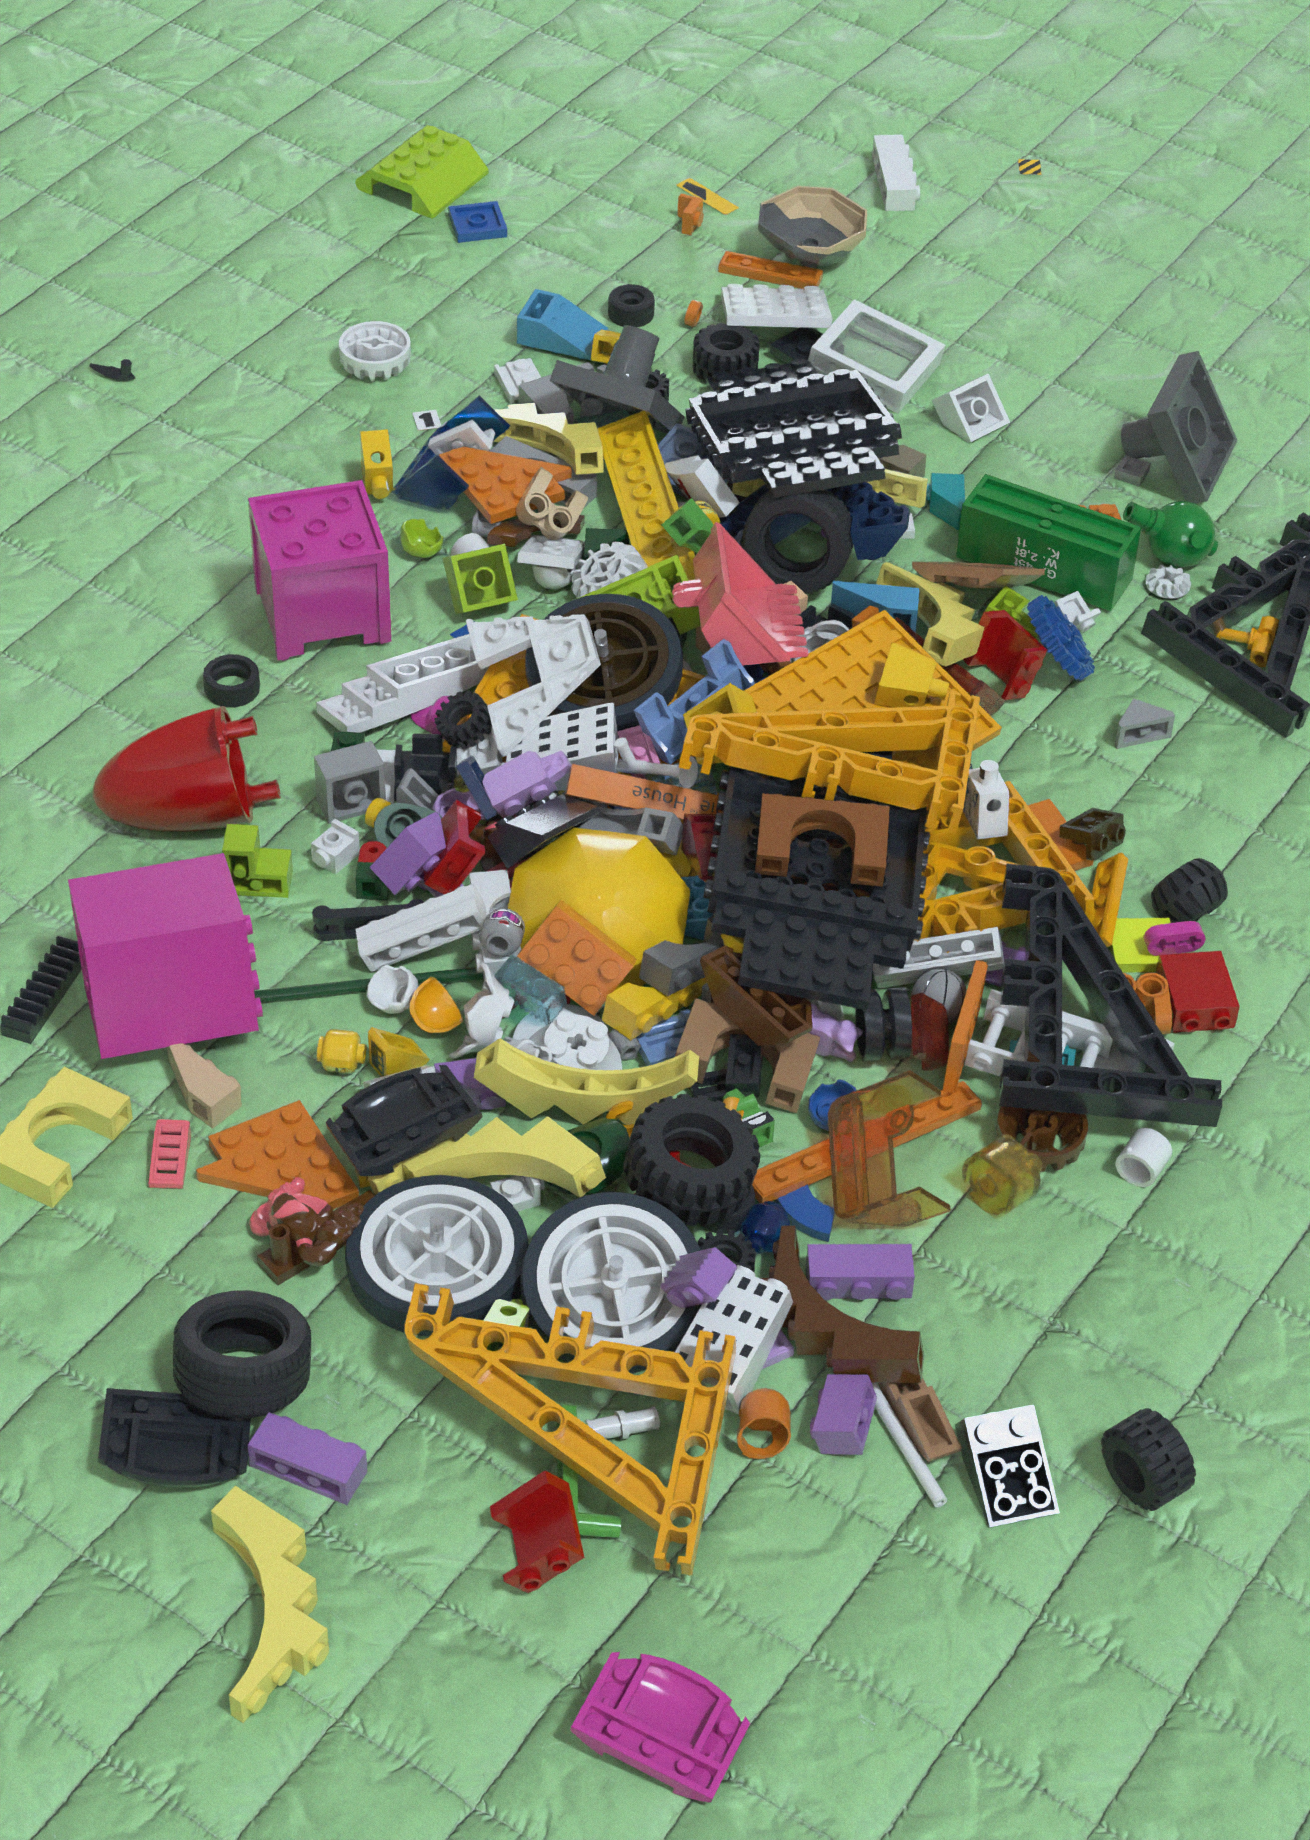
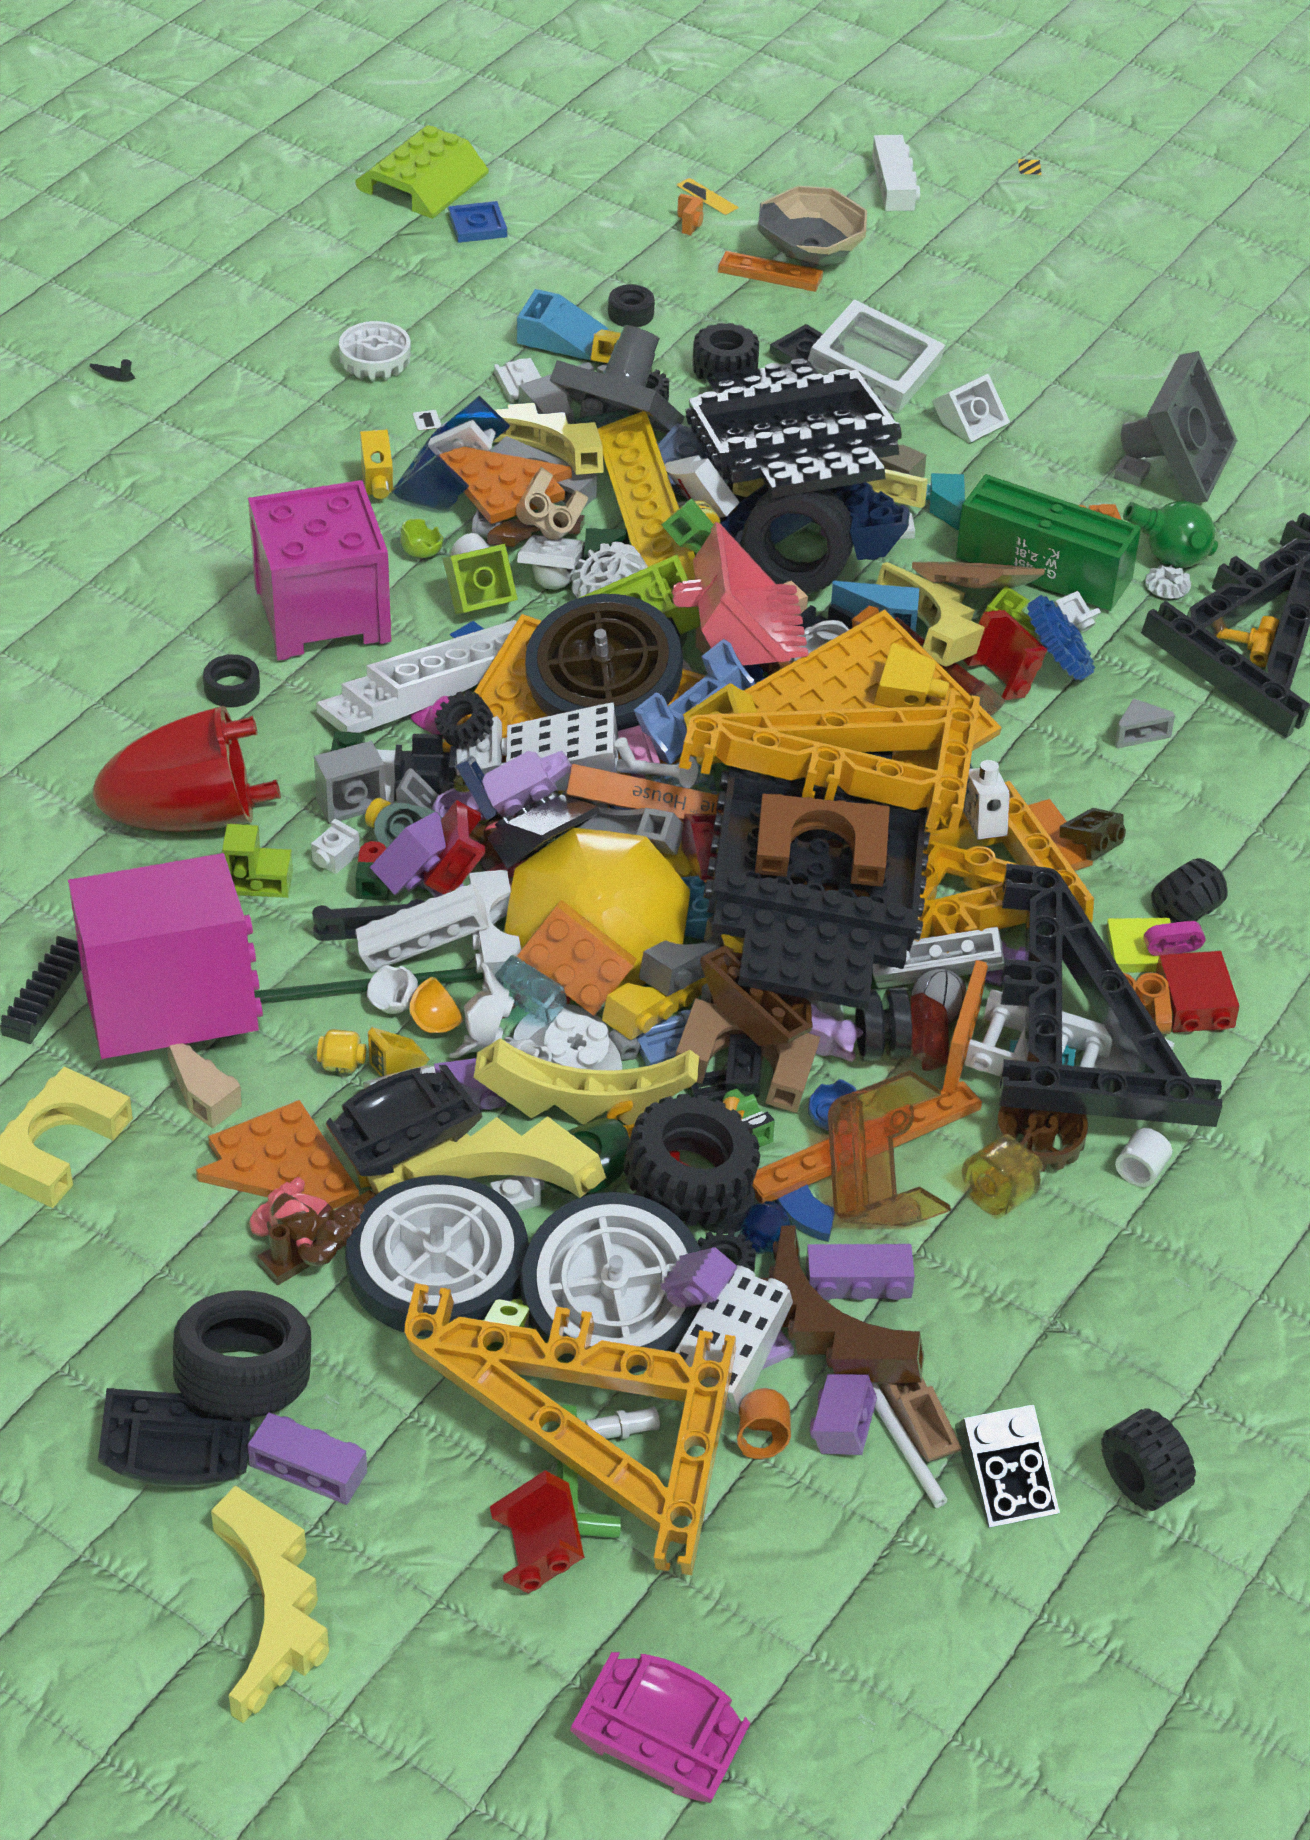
coral slope [148,1119,191,1189] -> none
white wing [466,615,601,757] -> none
light grey head [480,908,525,956] -> none
orange tile [684,300,703,327] -> none
white plate [721,284,832,328] -> none
light orange tile [1091,852,1128,947] -> none

